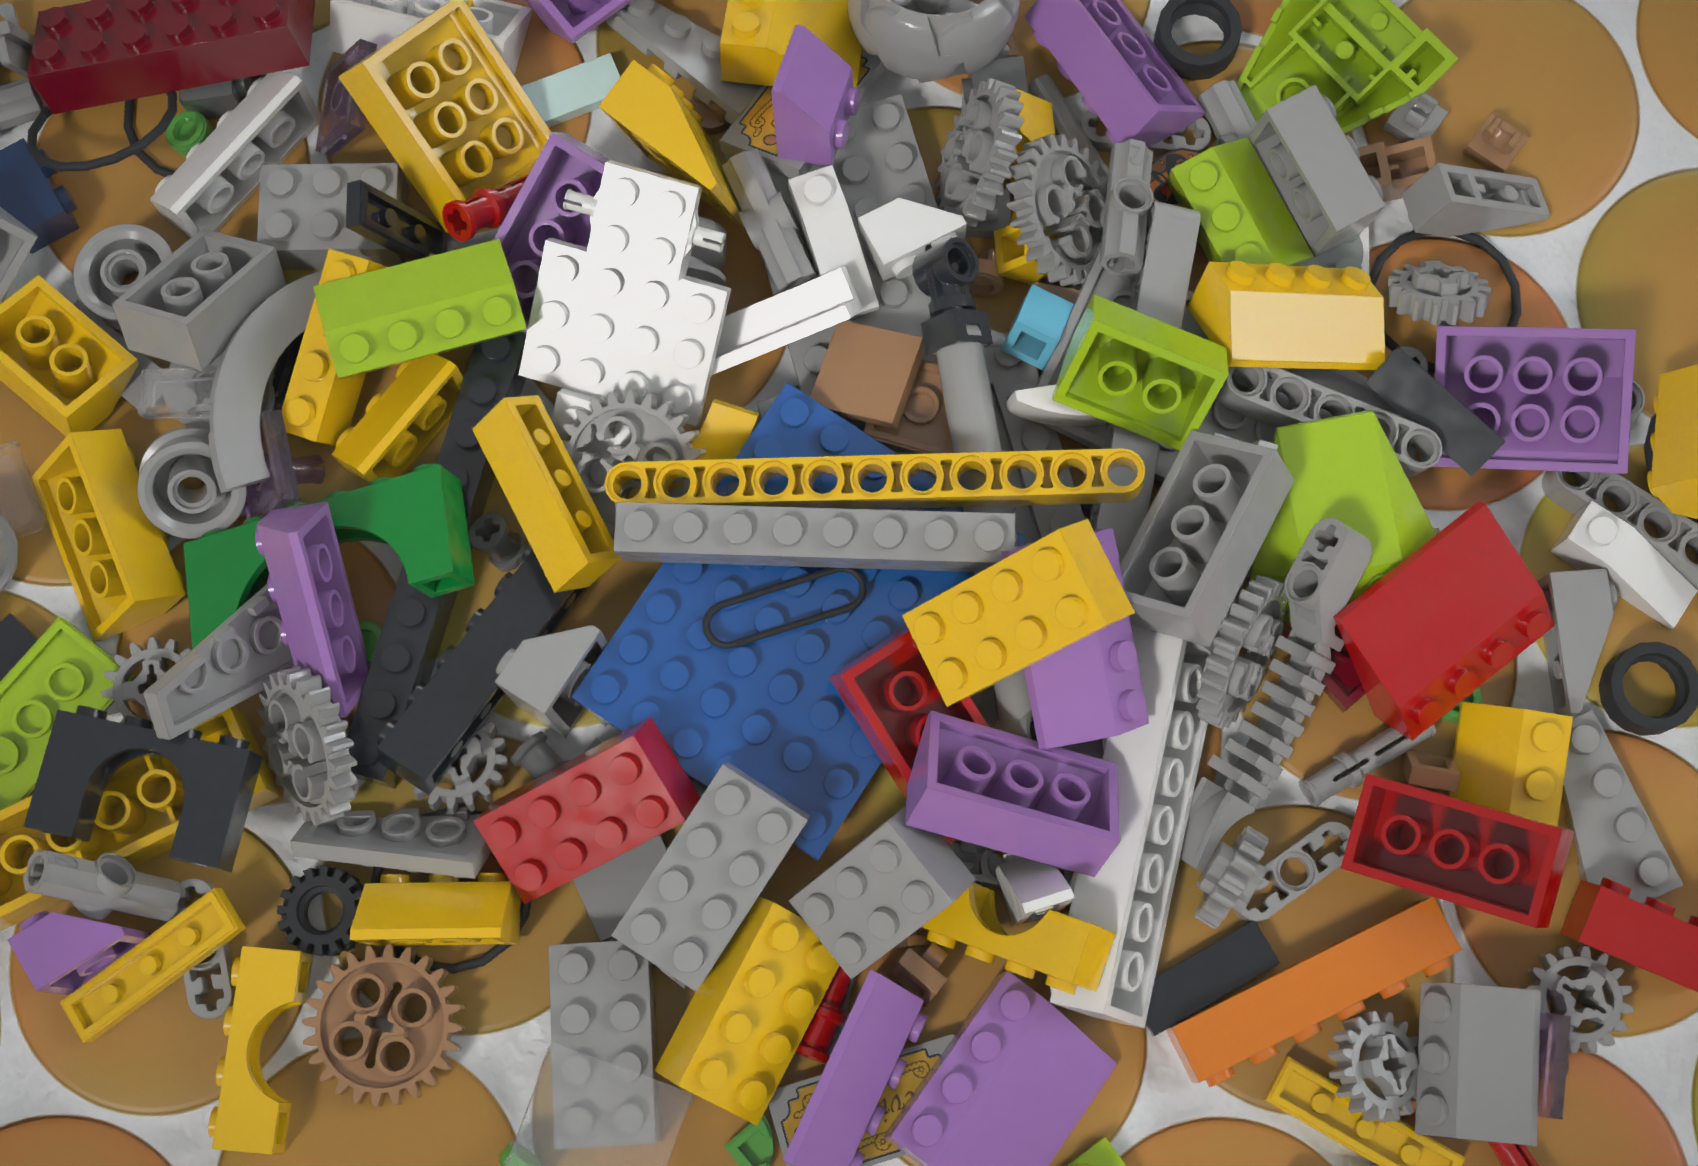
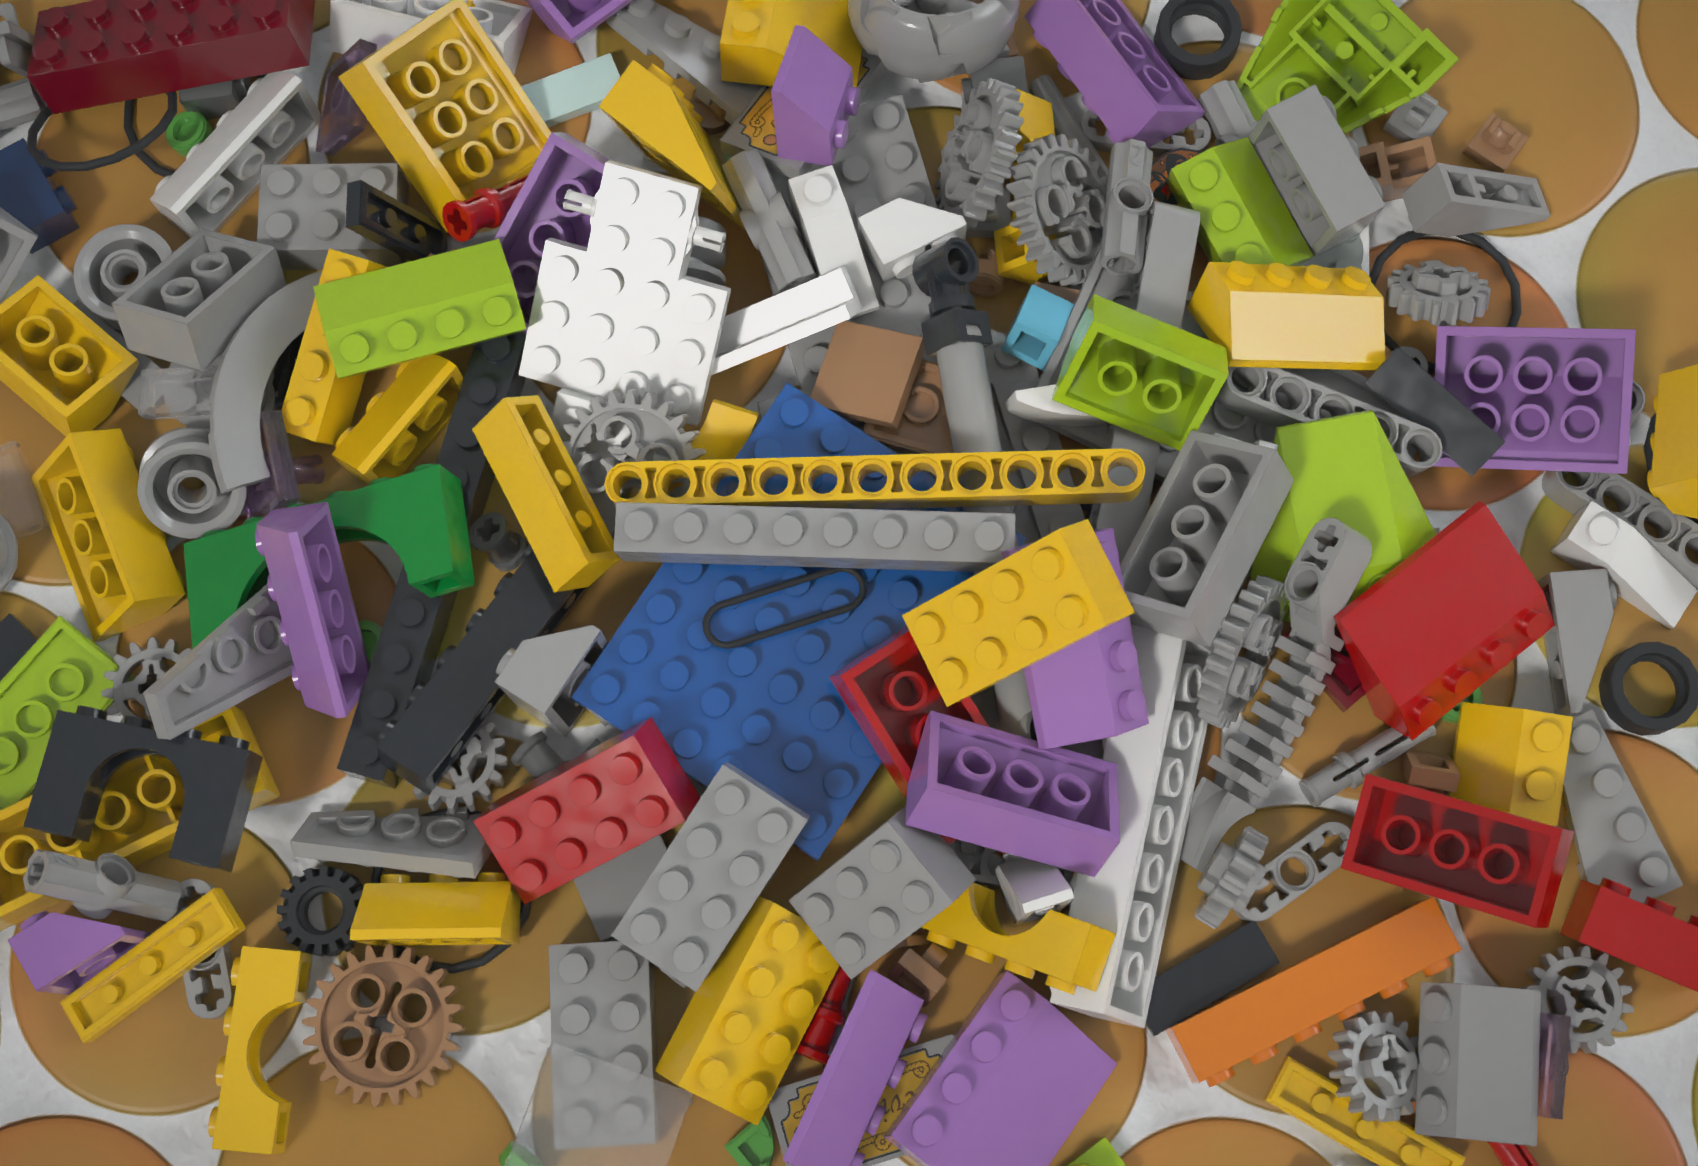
light grey gear [258,666,358,825] -> none

